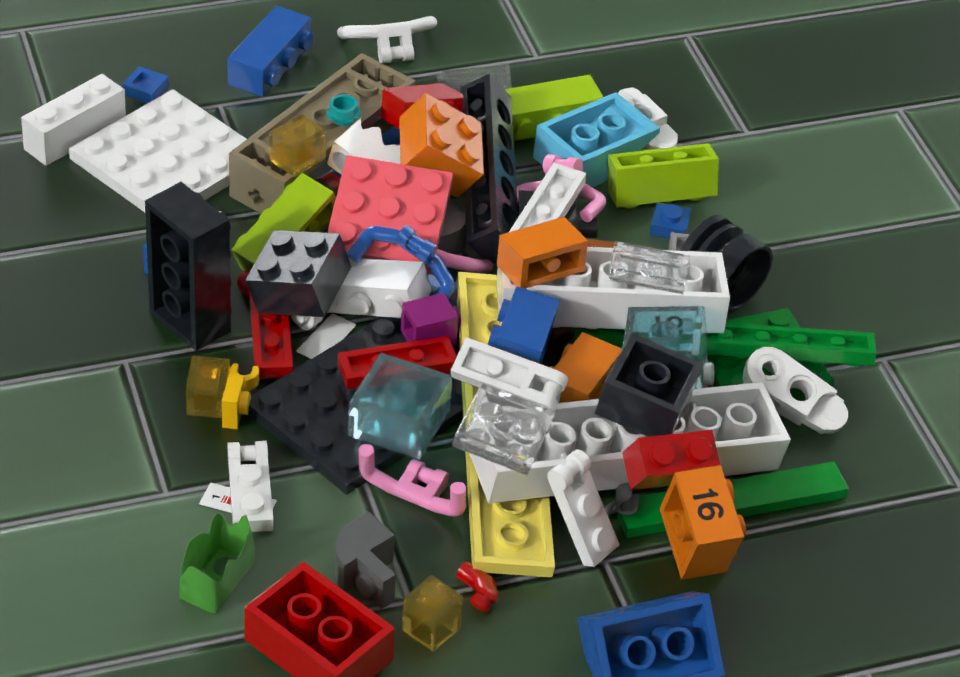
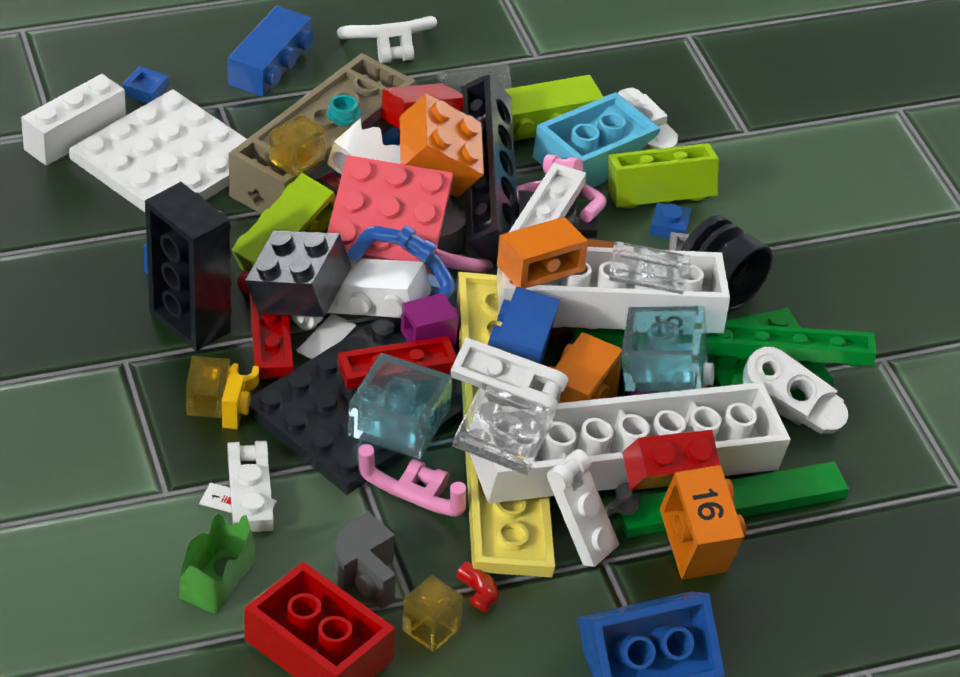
black brick [594,332,704,437] -> none

